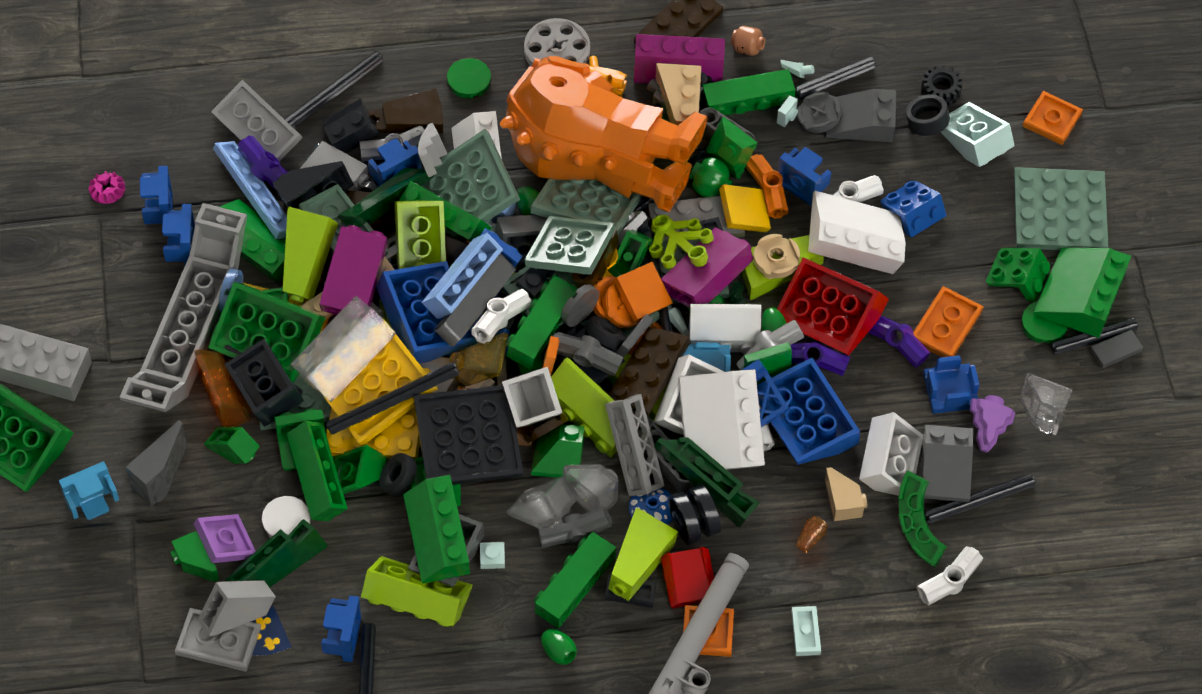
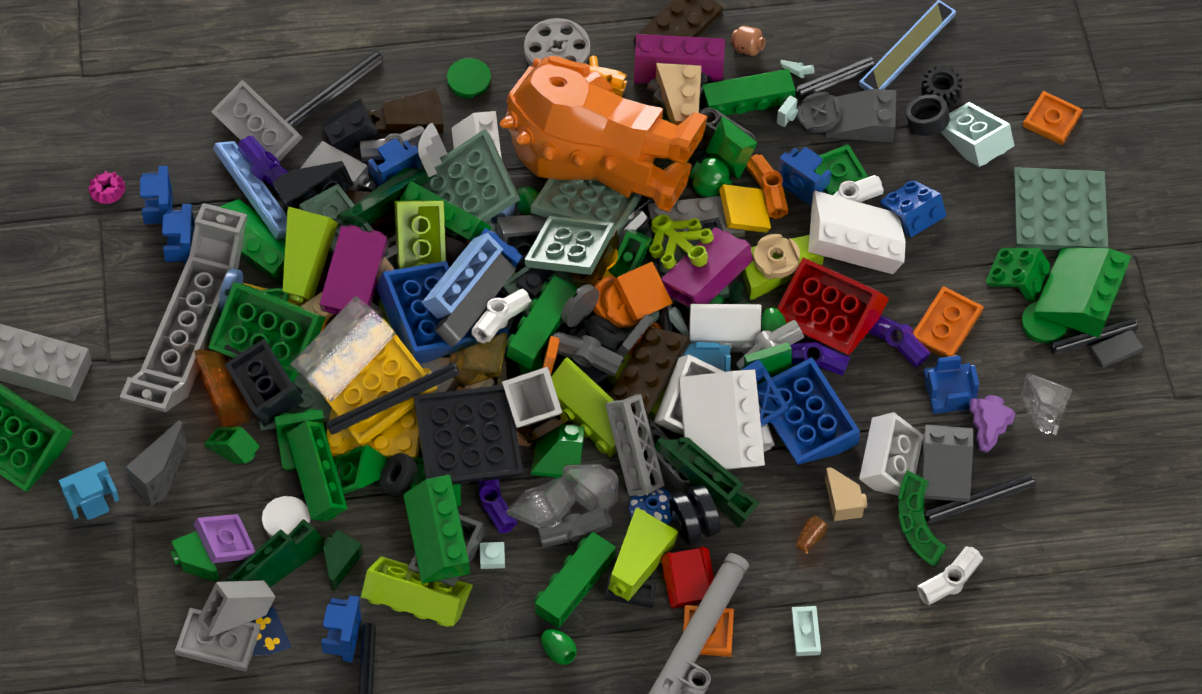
none -> dark green slope [323,529,363,591]
none -> dark purple piece [478,479,517,534]
none -> green tile [814,144,868,195]
none -> tile [859,0,956,90]

